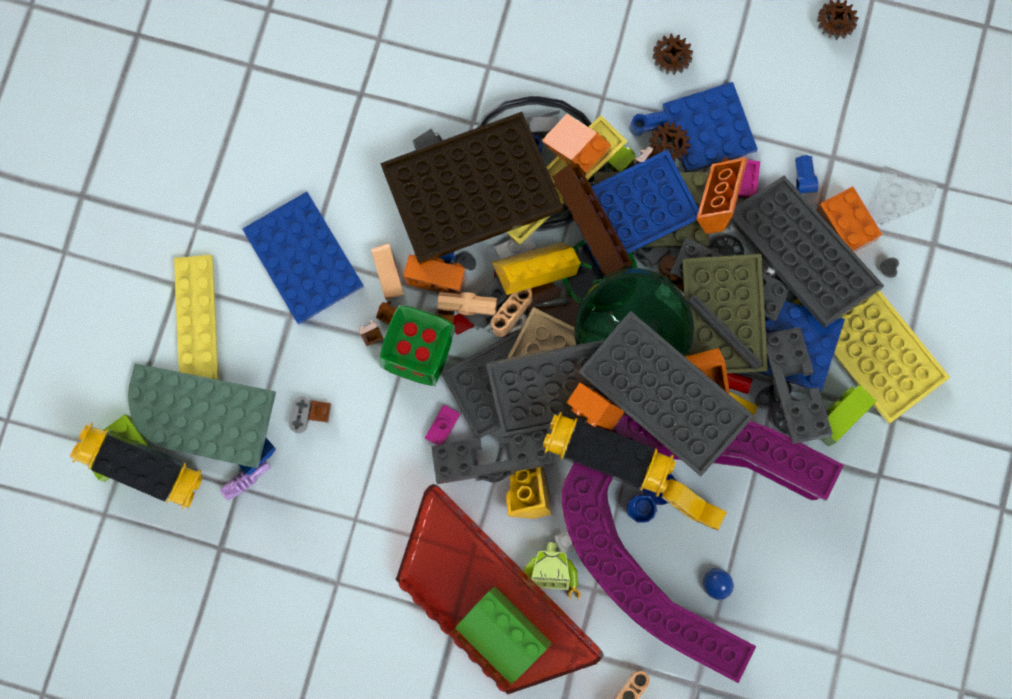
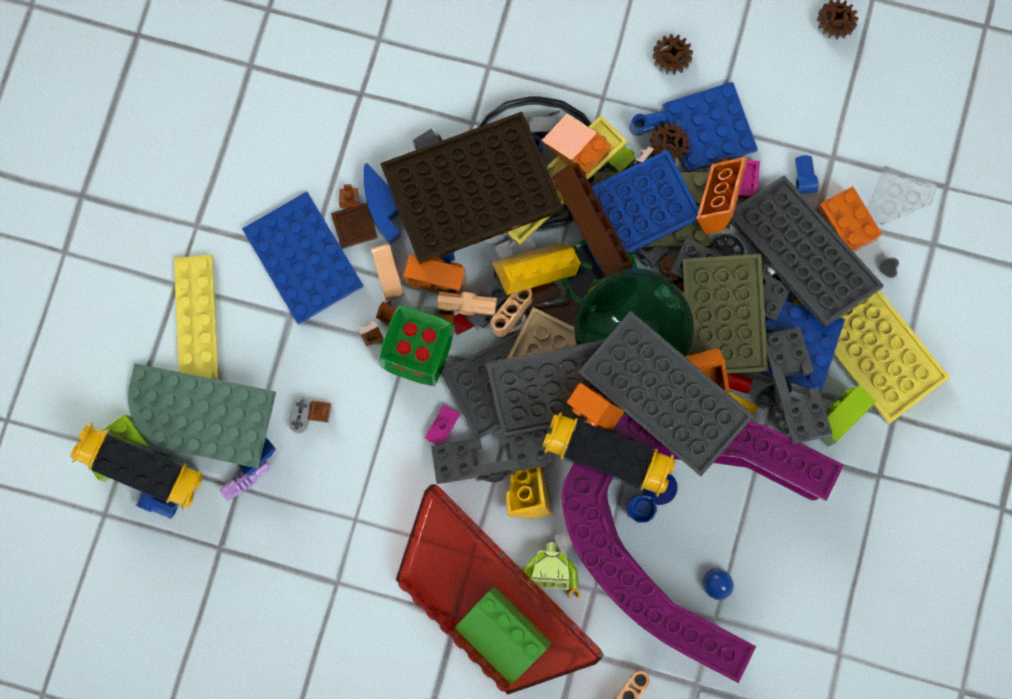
dark grey piece [456,253,476,271] -> none
yellow beam [662,479,727,530] -> none
dark grey axle [688,295,762,370] -> none
none -> blue piece [136,492,178,519]
none -> reddish brown tile [331,202,378,249]
none -> dark orange tile [339,184,359,208]
none -> blue slope [363,163,402,246]

